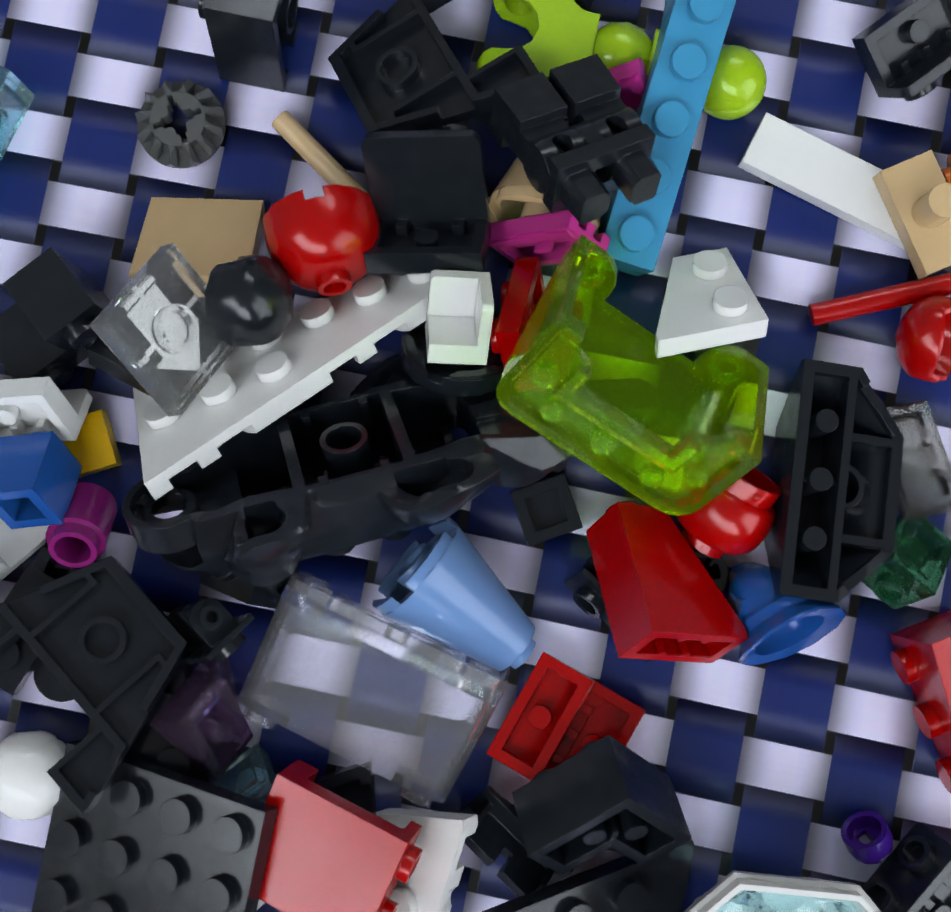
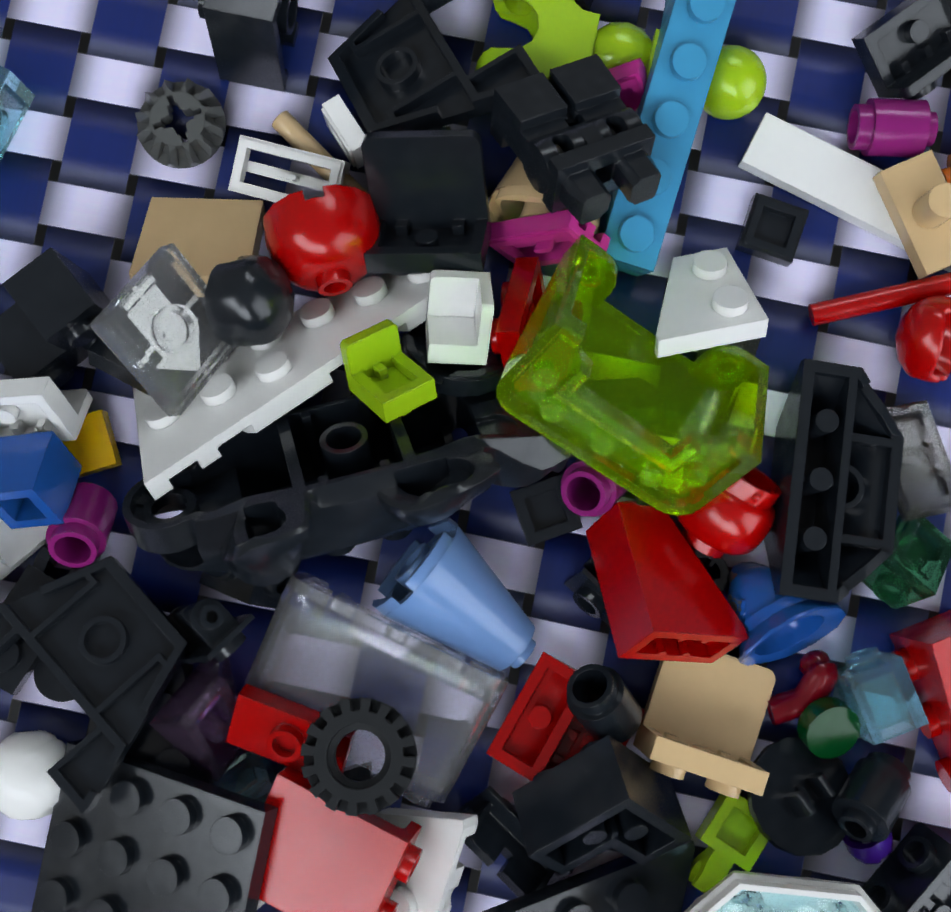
none -> red plate [225,683,357,773]
none -> white tile [228,134,351,203]
none -> black tyre [301,697,418,816]
none -> white tile [321,94,365,169]
none -> lime bracket [340,319,437,423]
none -> magenta brick [561,444,634,517]
none -> black brick [567,664,642,743]
none -> tan bracket [633,654,776,799]
none -> lime plate [688,794,768,893]
none -> black tile [735,193,809,267]
none -> black piece [747,737,849,856]
none -> dark red arm [766,650,839,726]
none -> dark green tile [797,697,861,759]
none -> black brick [831,752,911,842]
none -> clear light blue brick [835,647,929,745]
none -> magenta brick [847,98,938,158]

